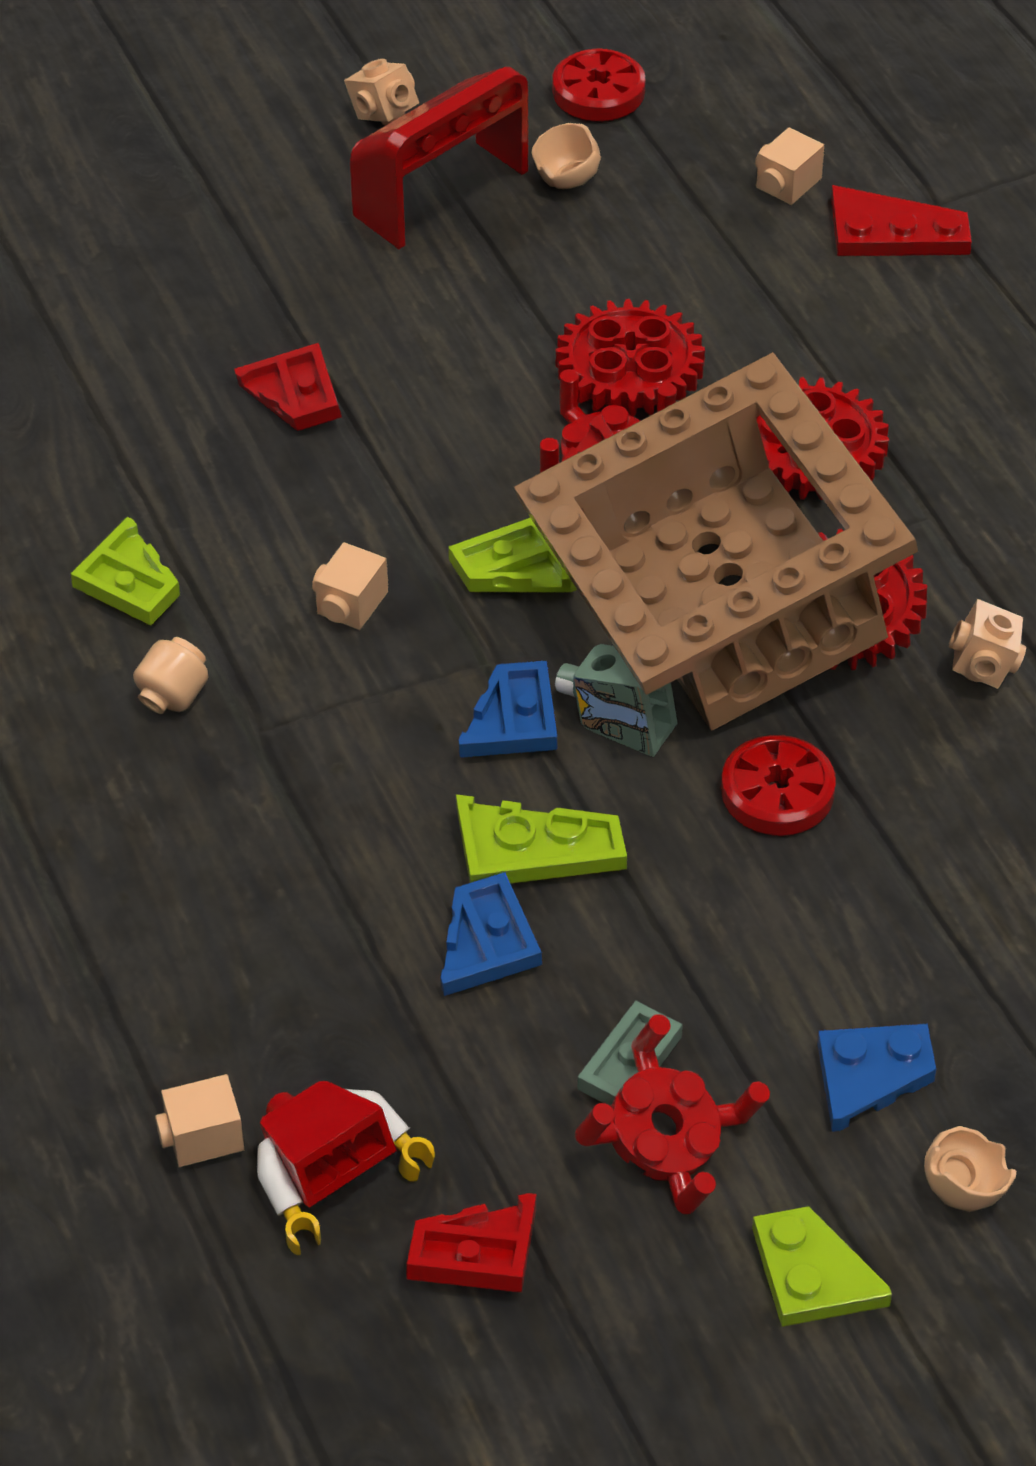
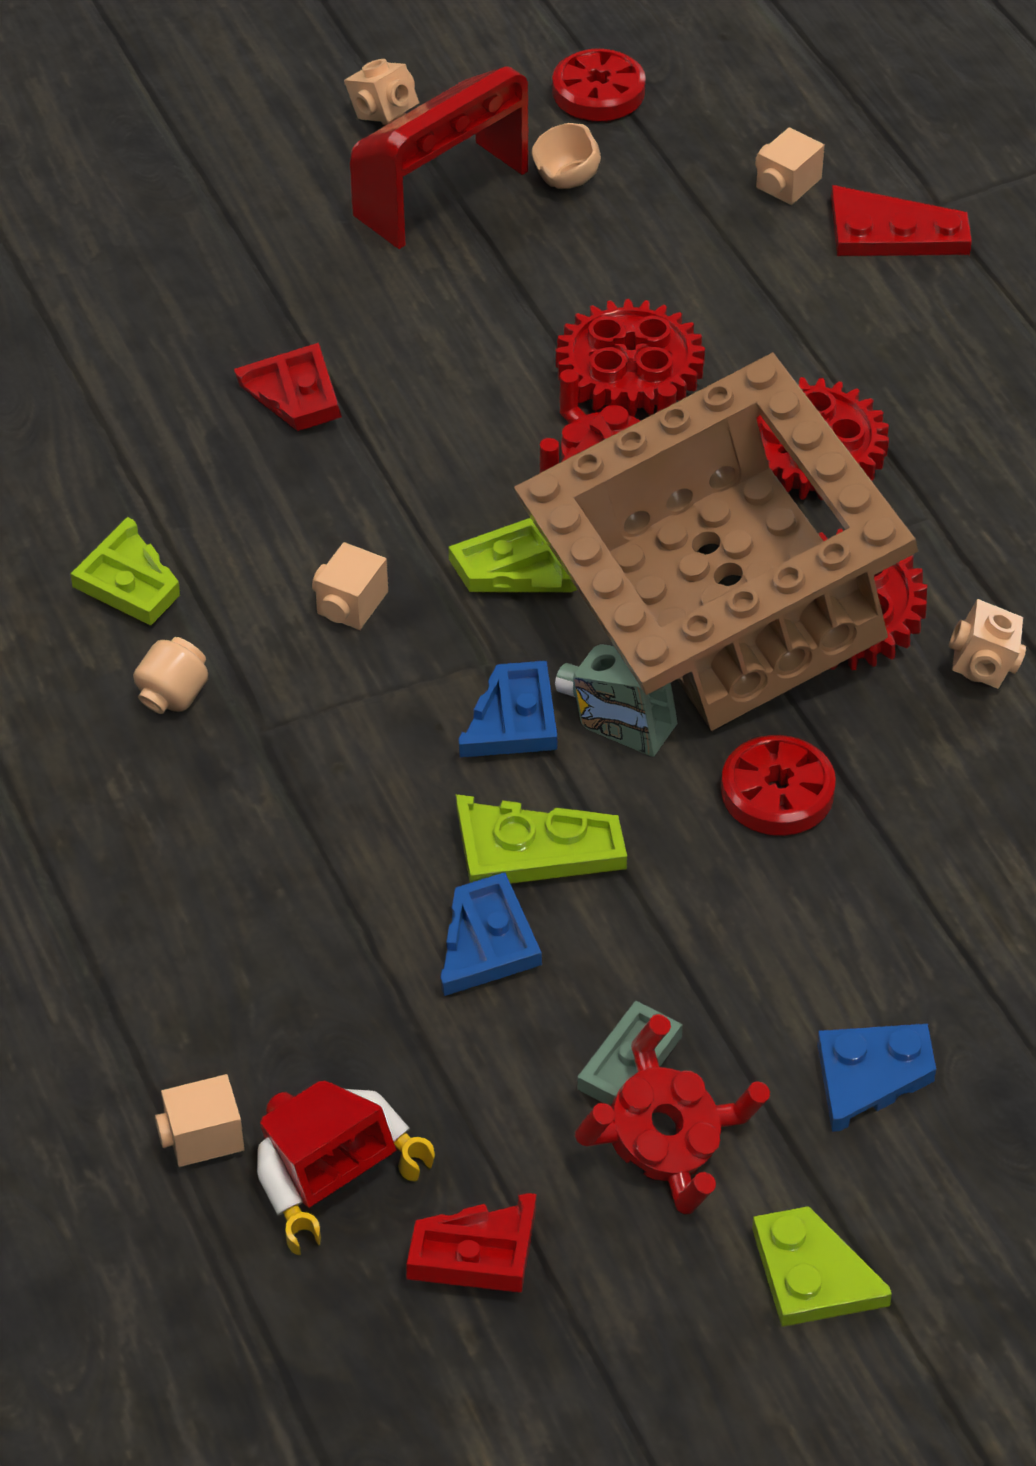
light nougat hair [924,1126,1017,1212] -> none

